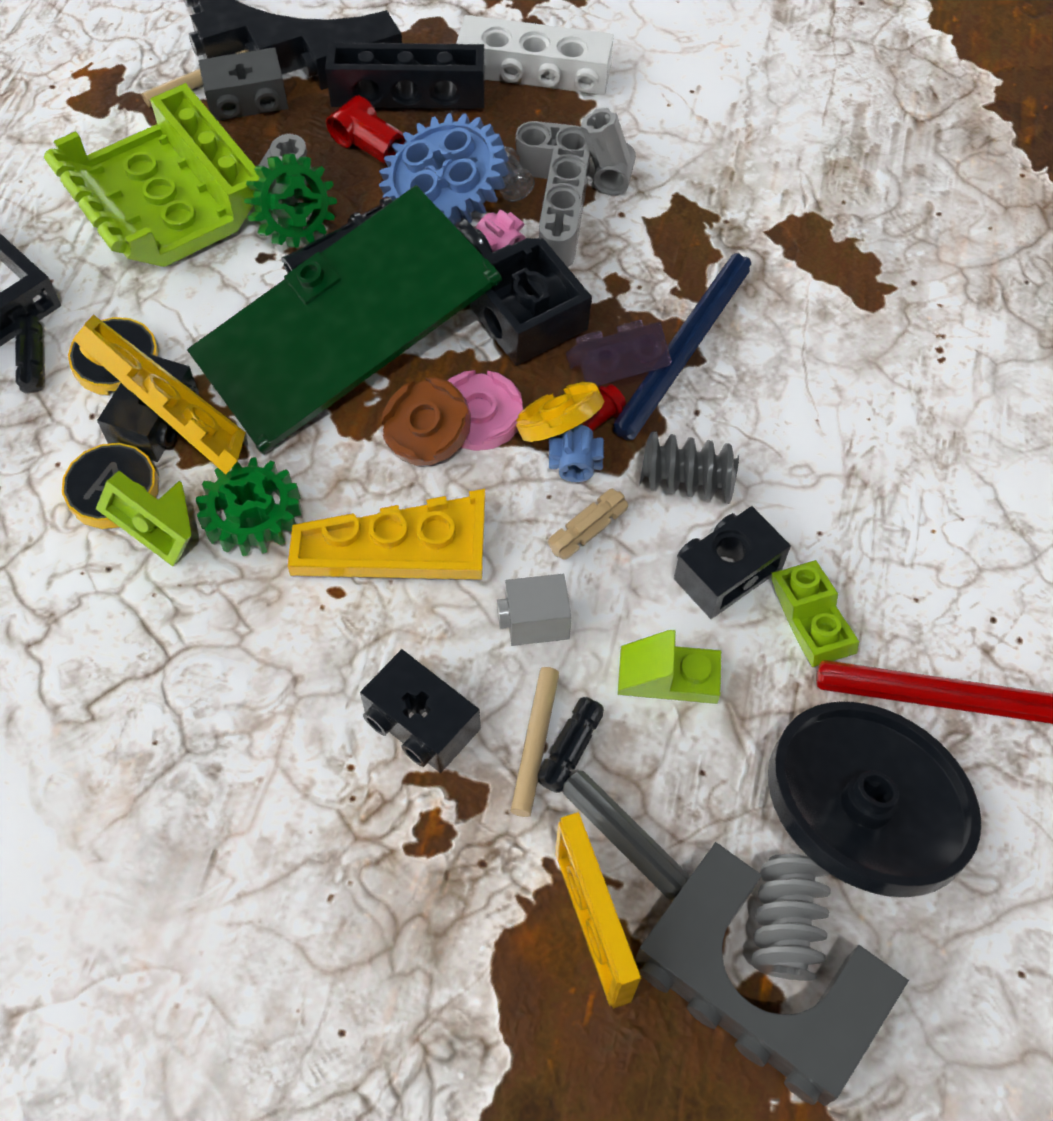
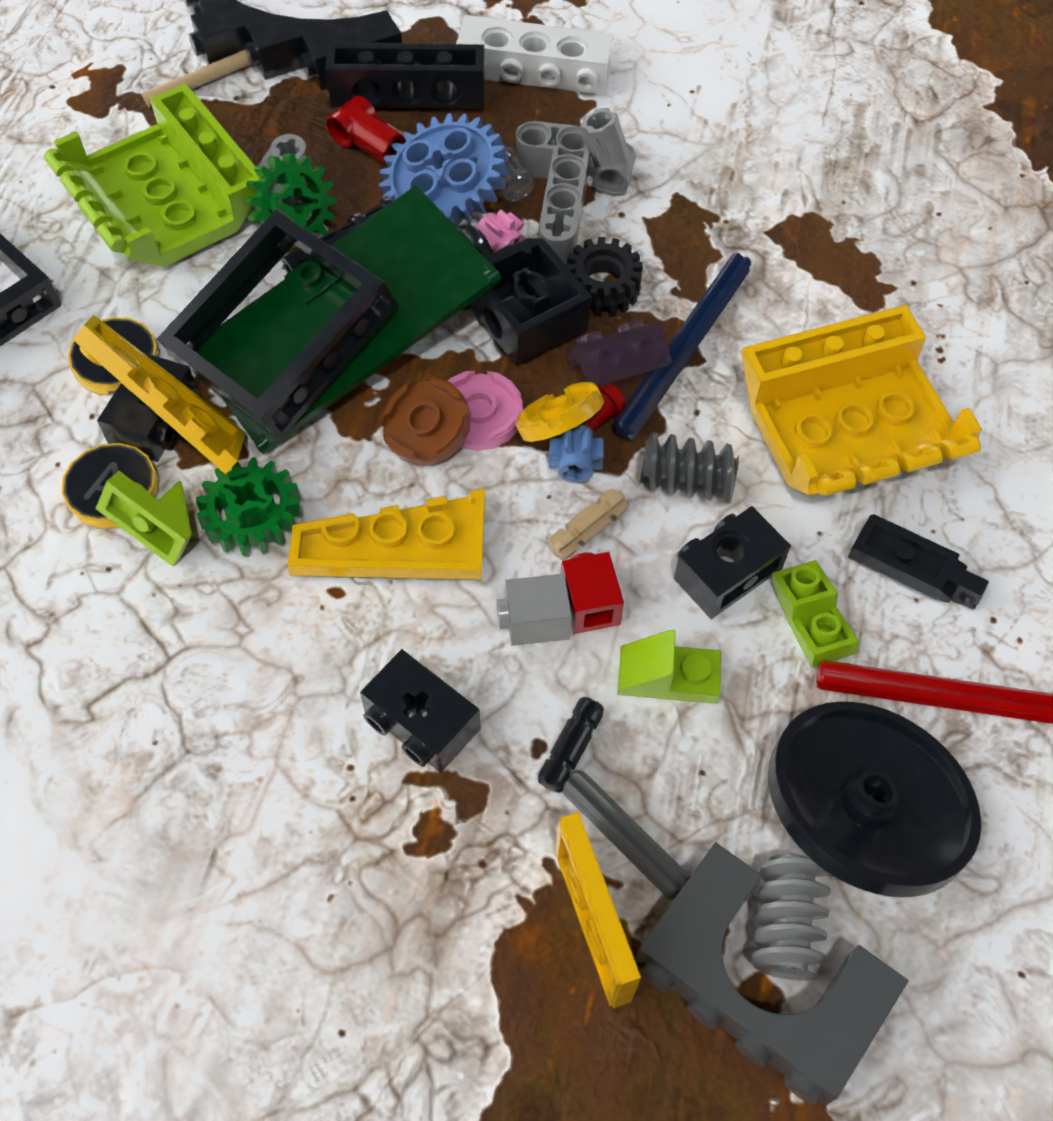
black axle [15,315,43,393] -> none
dark grey brick [198,47,288,121] -> none
tan bar [510,667,560,817] -> none
none -> black window [157,210,399,440]
none -> red brick [561,552,624,634]
none -> black tyre [566,237,643,318]
none -> yellow slope [741,305,982,496]
none -> black hinge [848,514,989,610]

